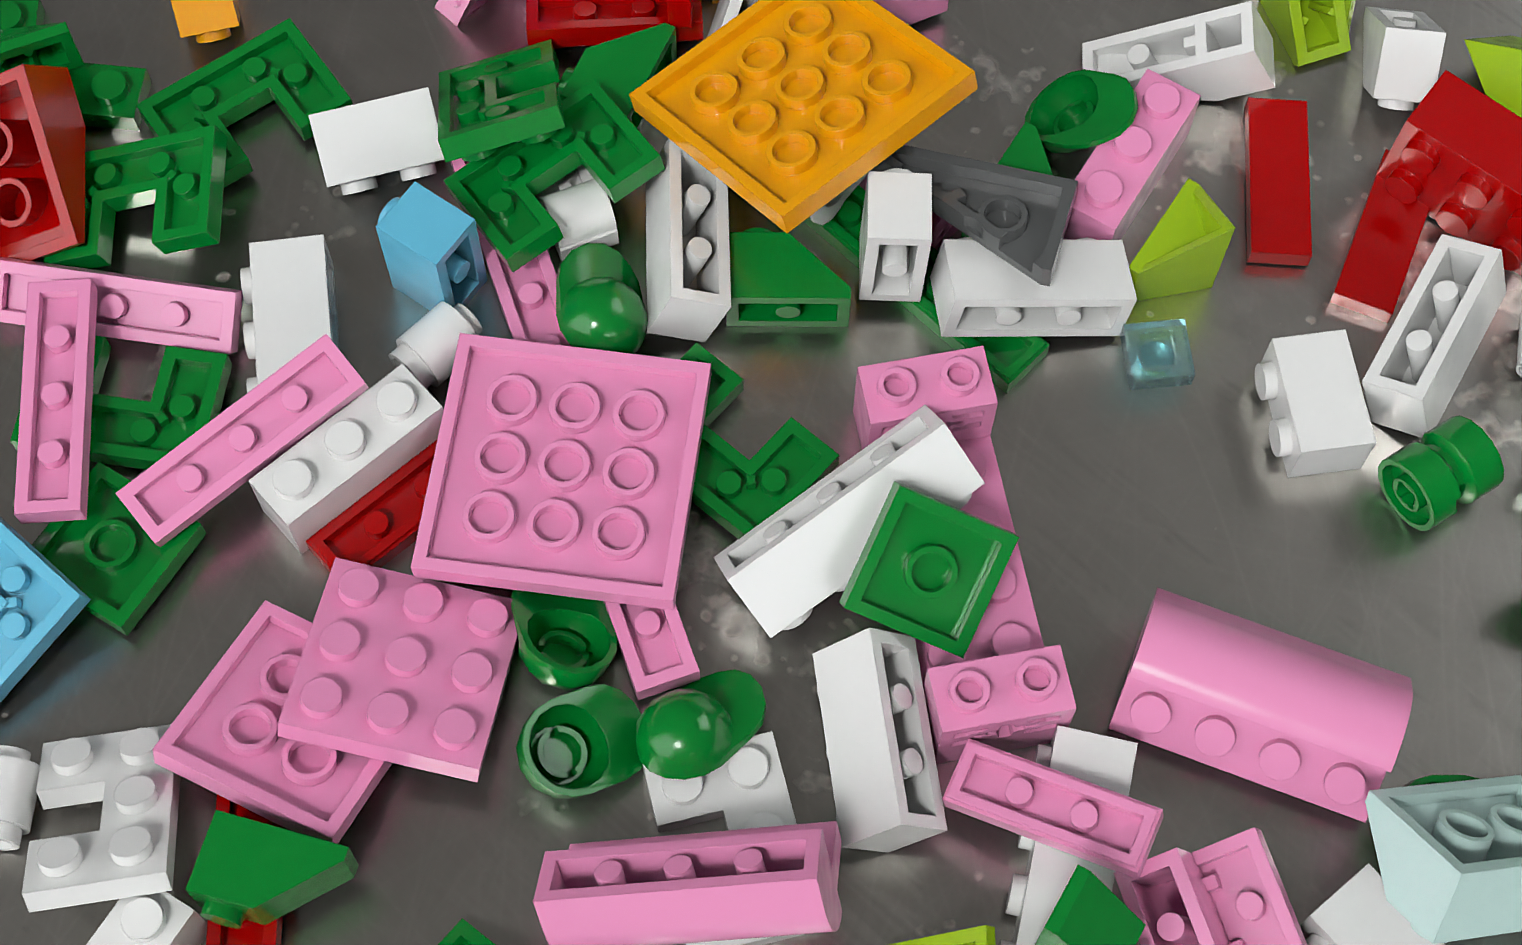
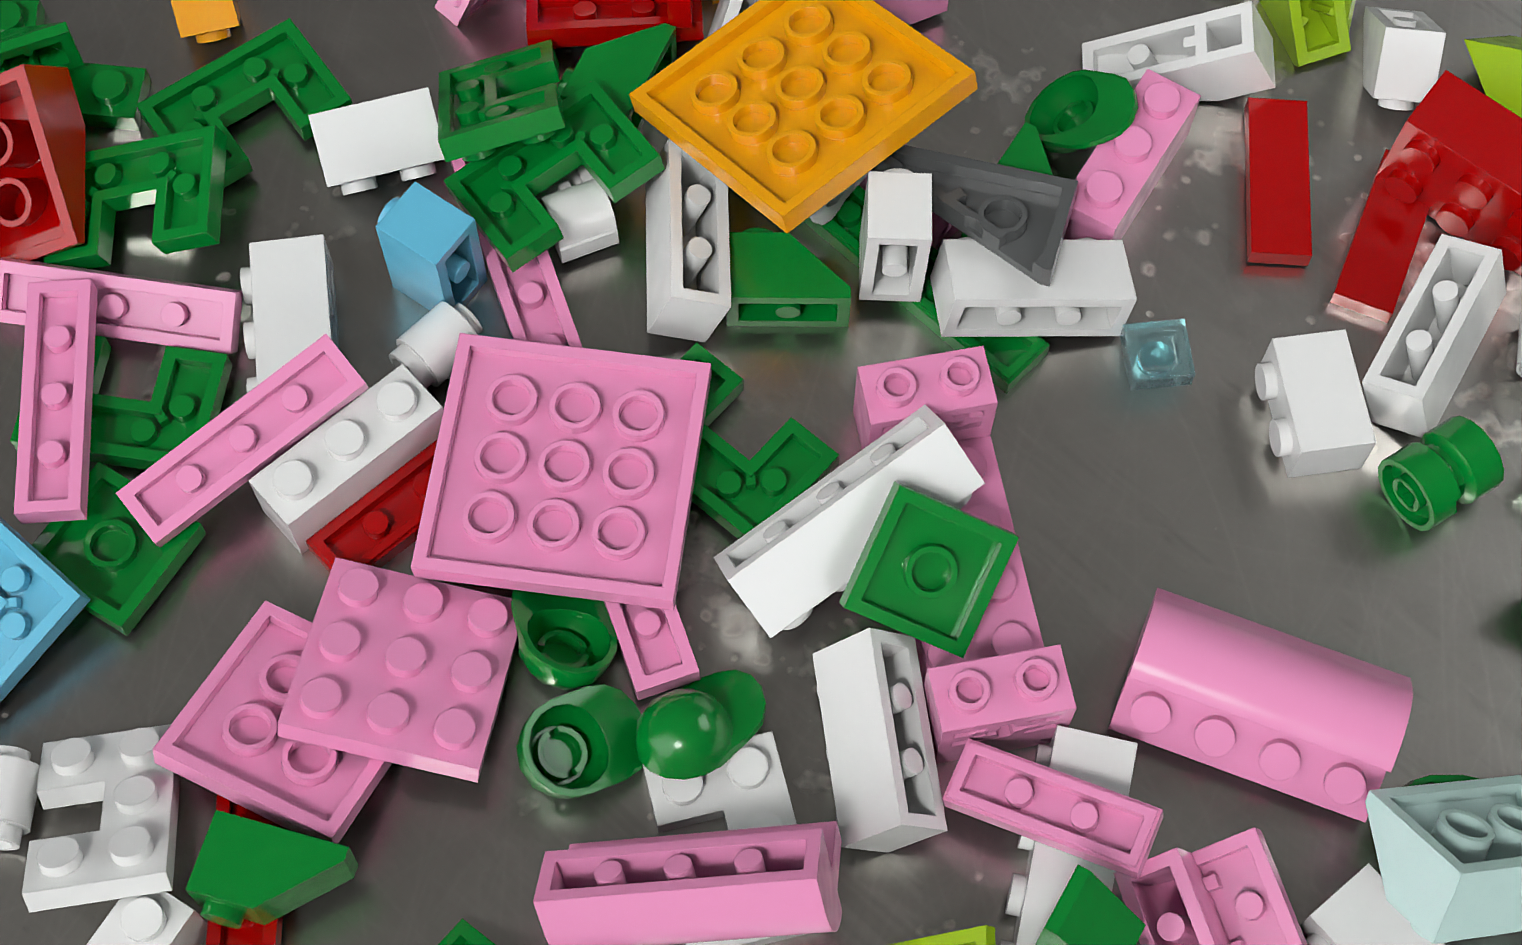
green cap [556,243,648,354] -> none
lime slope [1129,178,1236,301] -> none

